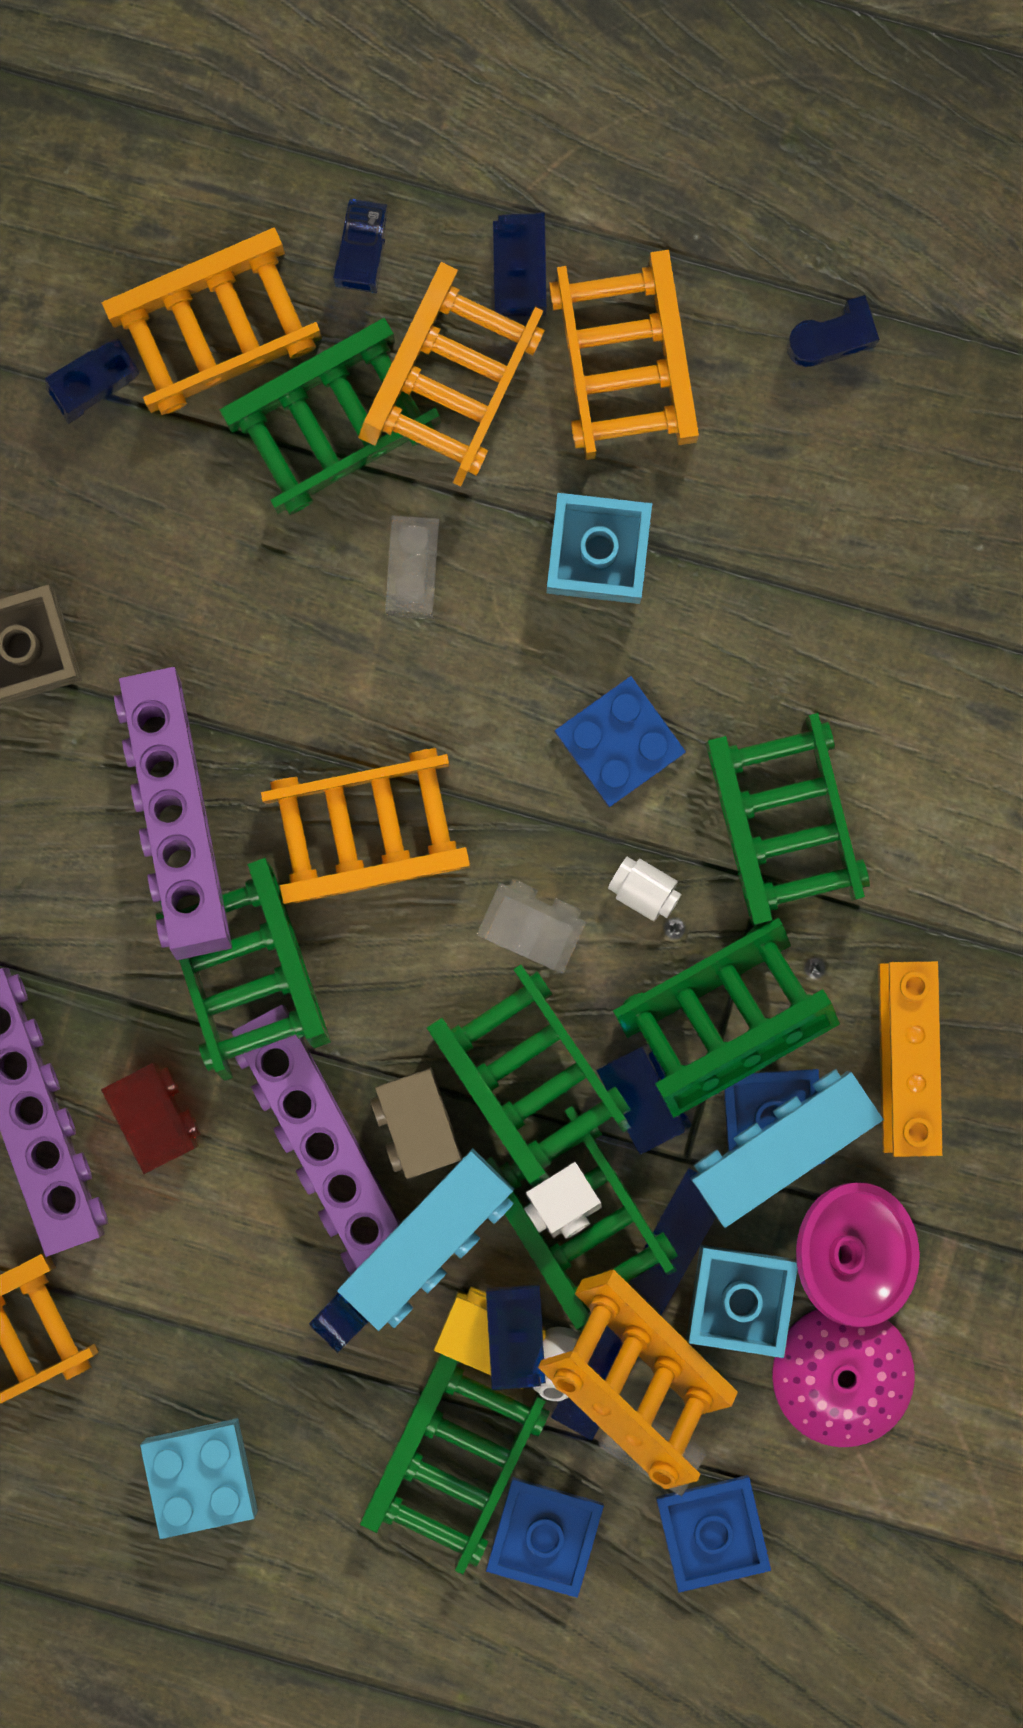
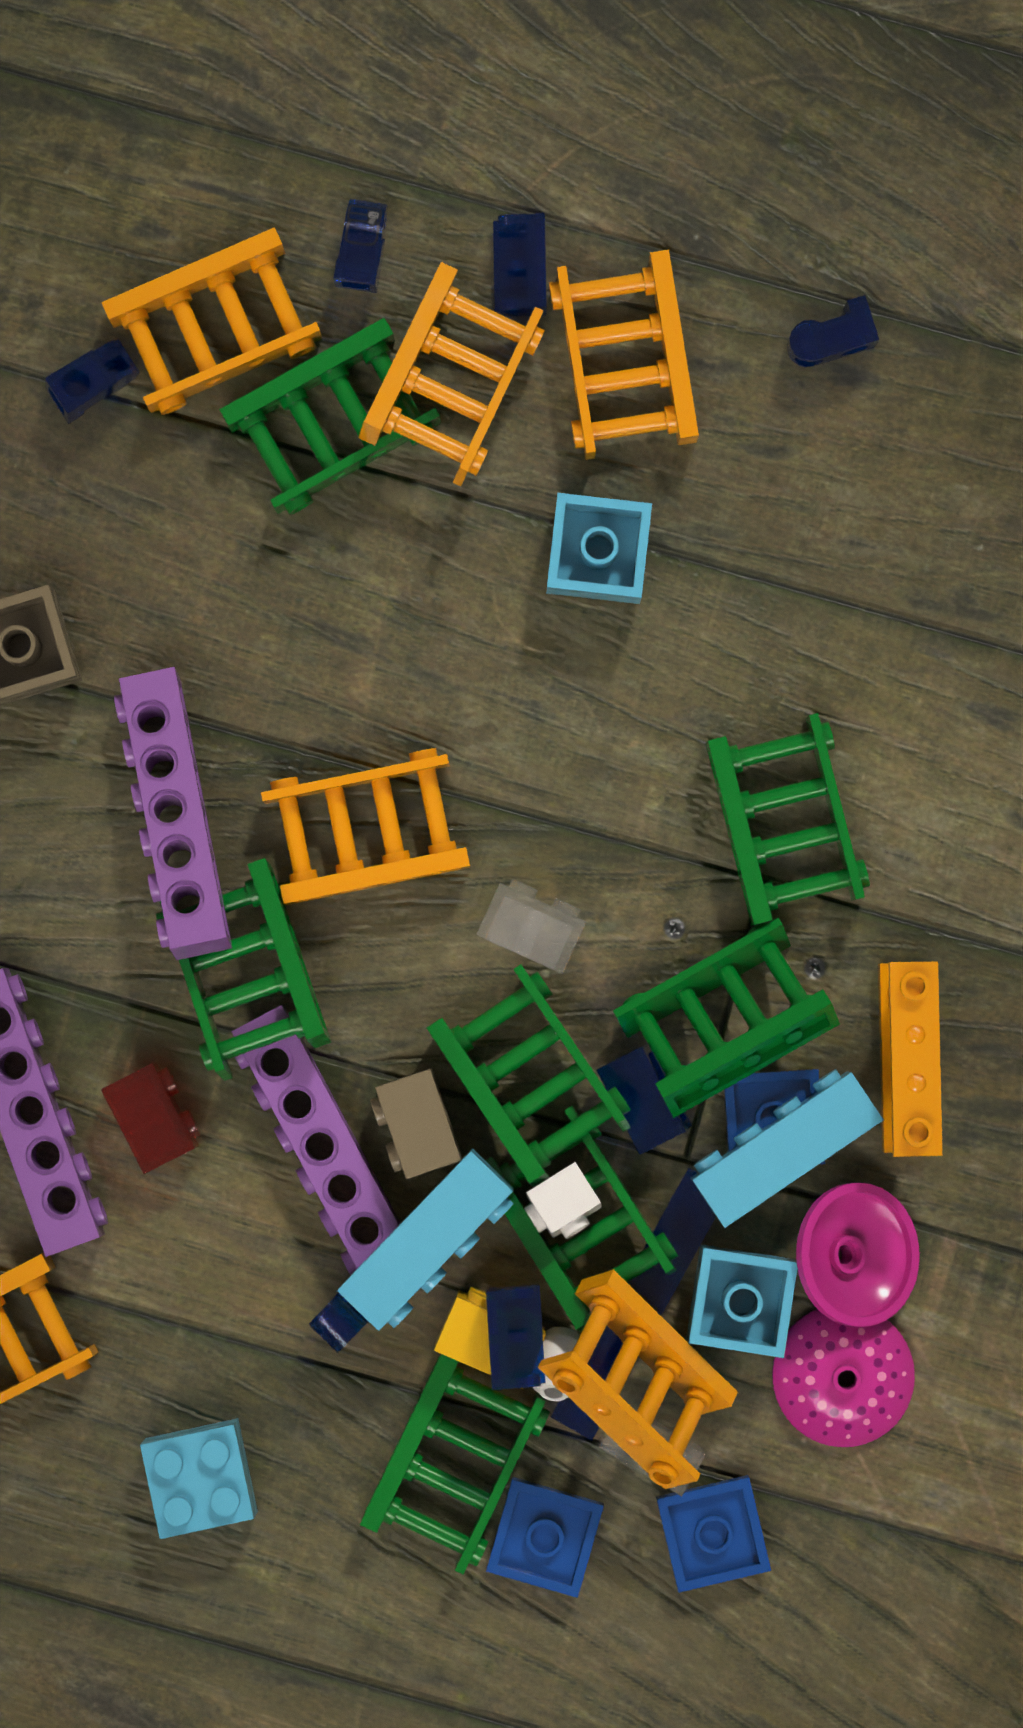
clear brick [385,516,440,619] -> none
blue plate [554,676,686,808] -> none
white brick [608,856,682,922] -> none

